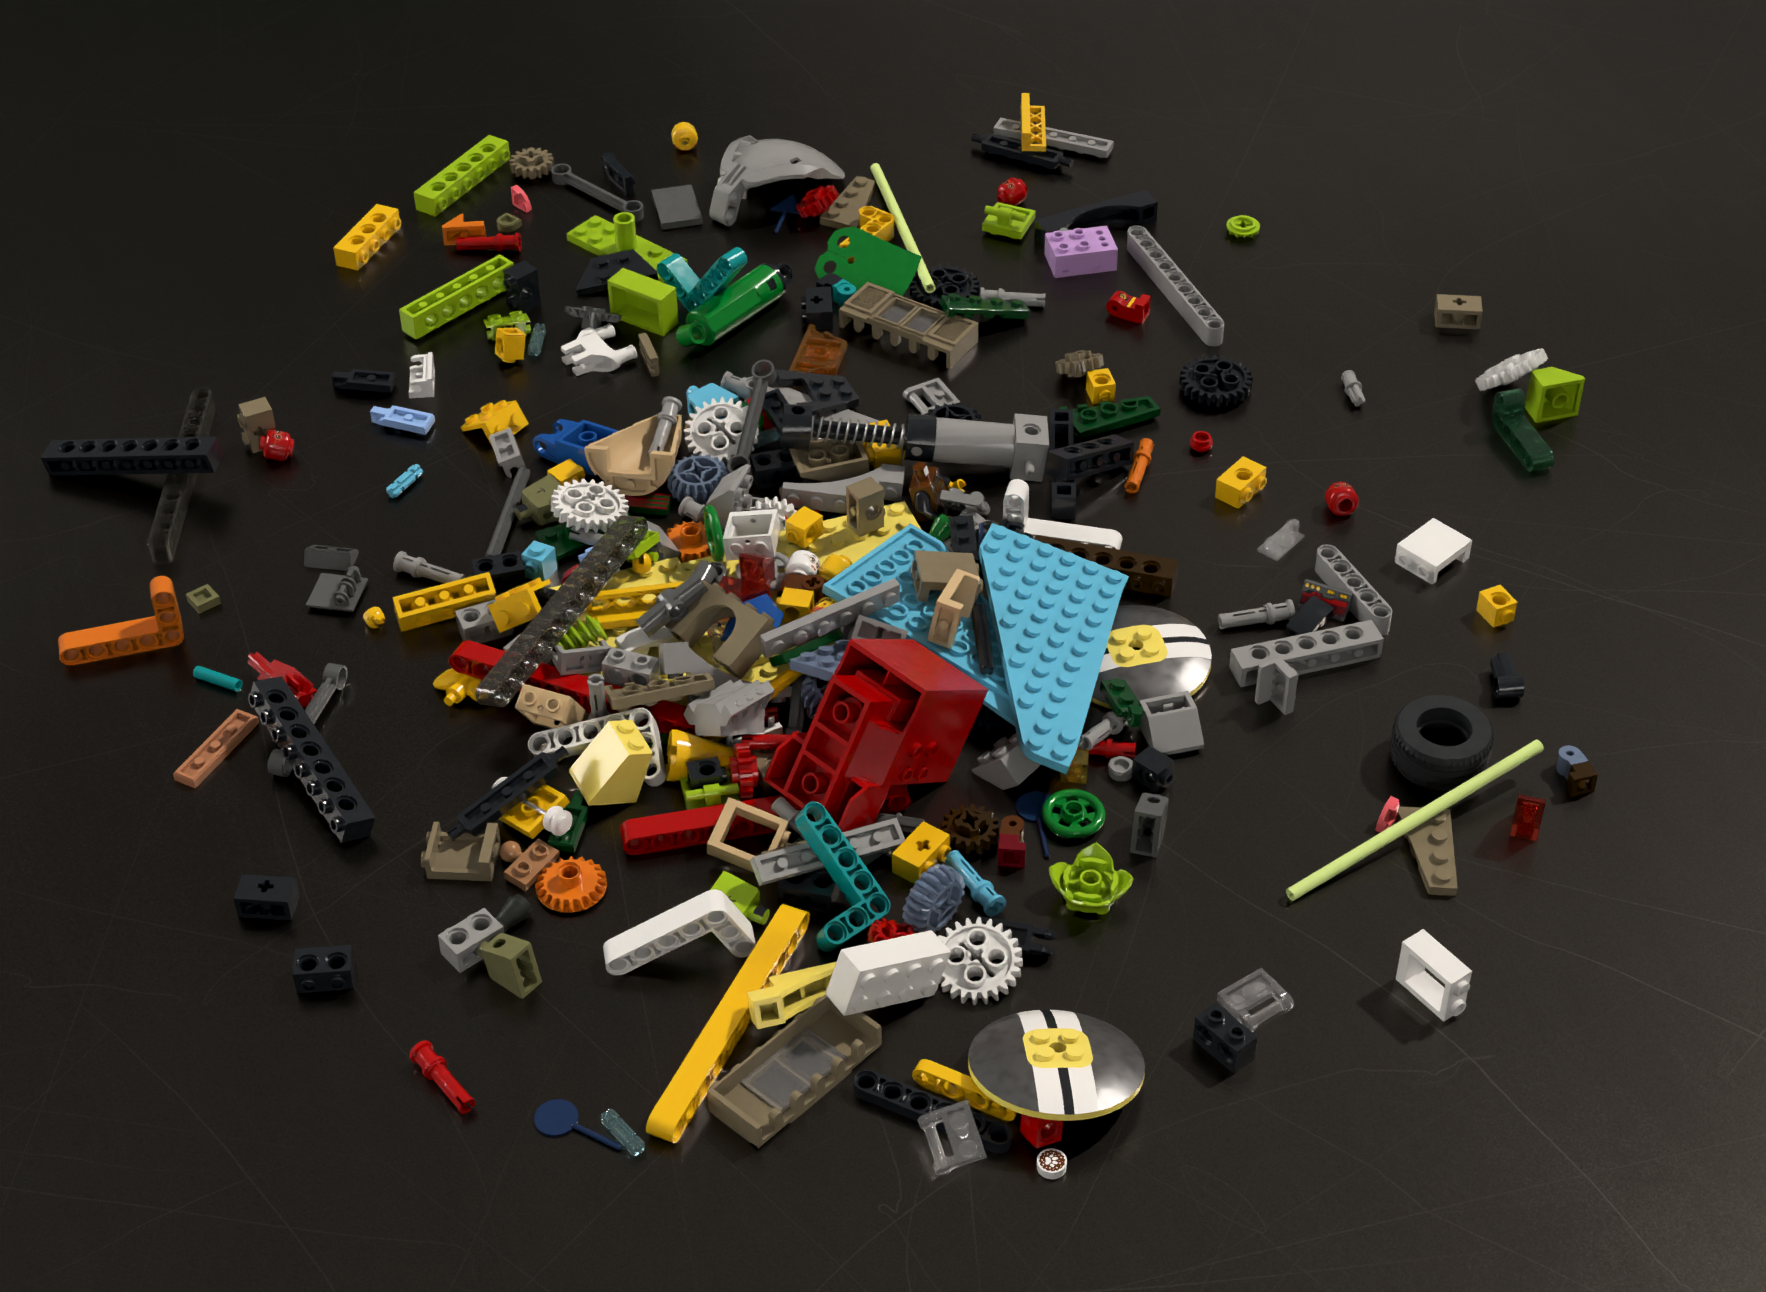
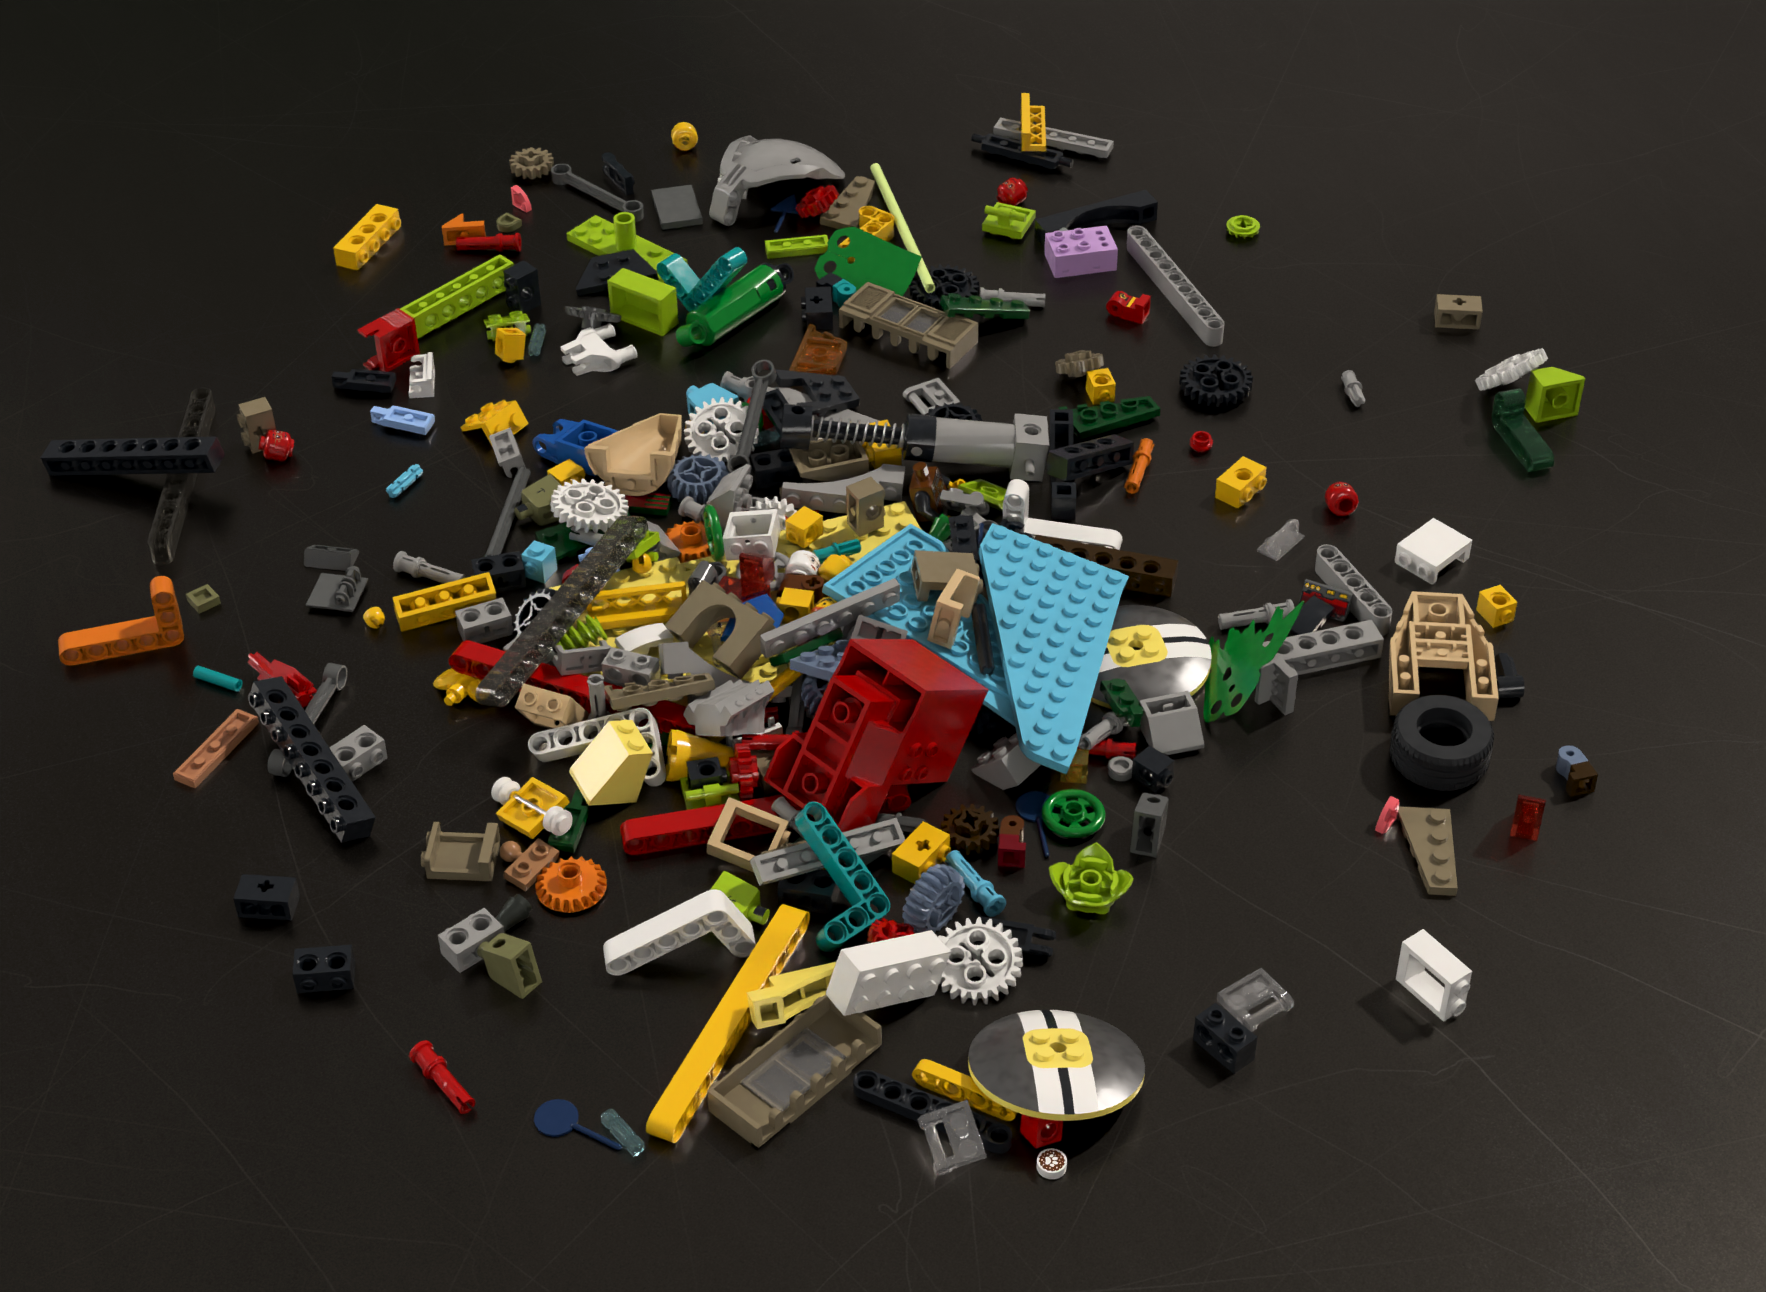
lime brick [414,135,510,217] -> none
black plate [446,746,569,841] -> none
yellow bracket [487,577,551,633] -> none
dark grey piece [636,573,708,638] -> none
dark tan tile [638,333,660,377] -> none
light grey pin [647,396,682,459] -> none
yellowish green piece [1286,739,1544,901] -> none
none -> light grey brick [330,725,388,782]
none -> red piece [357,308,420,372]
none -> lime tile [765,235,830,259]
none -> teal axle [812,539,861,564]
none -> lime slope [958,479,1007,512]
none -> green piece [1204,600,1304,723]
none -> tan wedge [1389,591,1499,721]

